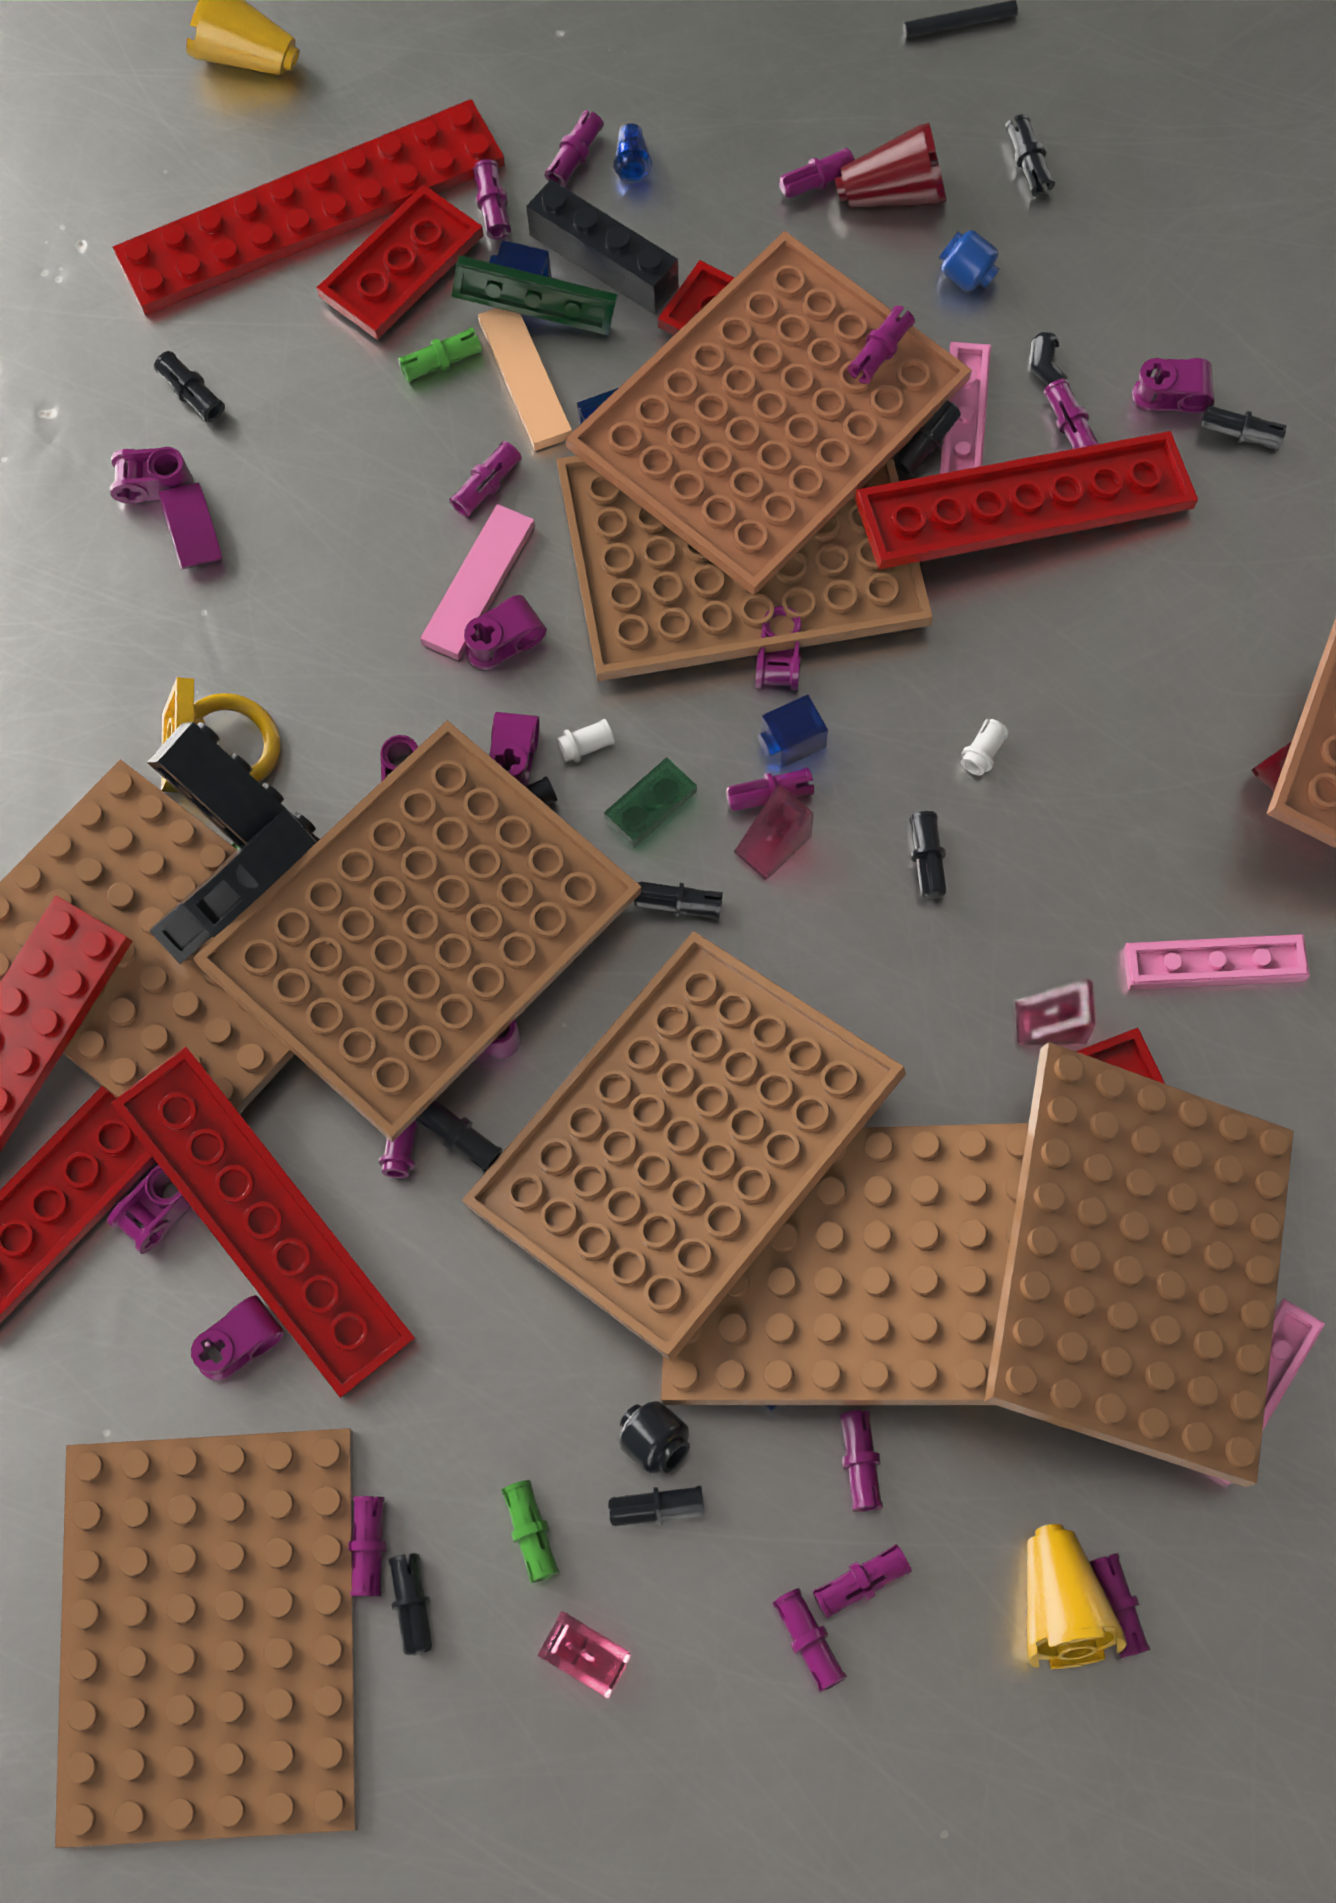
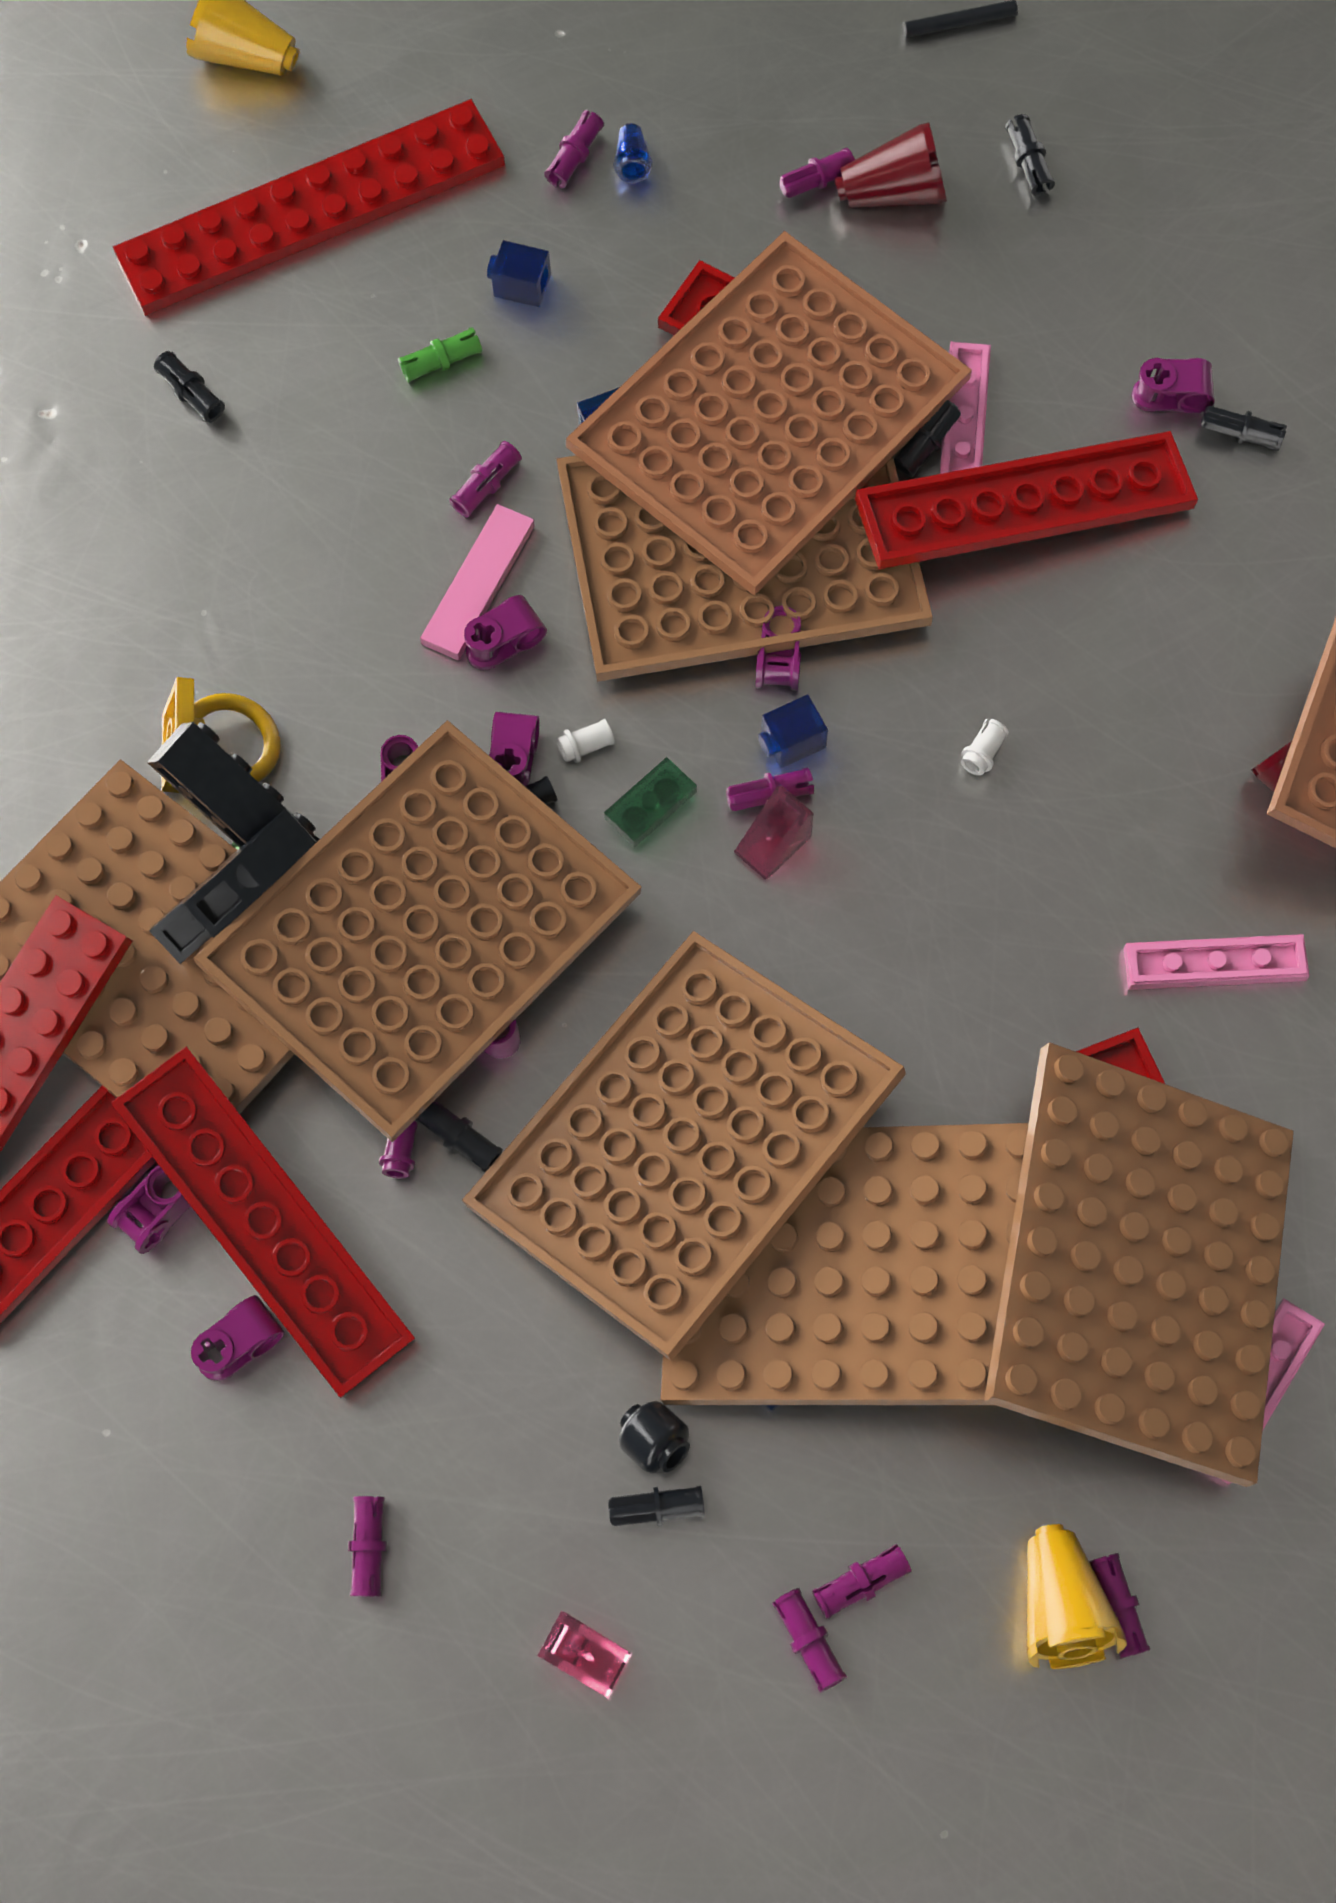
medium nougat plate [55,1428,357,1848] -> none
magenta piece [110,446,194,504] -> none
magenta slope [158,482,222,570] -> none
red plate [316,184,484,340] -> none
black axle [388,1553,432,1656] -> none
dark green tile [451,255,618,335] -> none
magenta pin [473,159,511,240] -> none
light nougat tile [478,308,572,451] -> none
bright green pin [501,1480,560,1583] -> none
black brick [526,179,679,315] -> none
black axle [634,881,723,920] -> none
magenta pin [840,1410,883,1512] -> none
magenta pin [848,305,915,384] -> none
black axle [909,811,946,899] -> none
blue head [939,230,1000,292] -> none
clear pink slope [1015,979,1096,1045] -> none
black arm [1028,332,1068,386] -> none
magenta pin [1044,379,1100,449] -> none

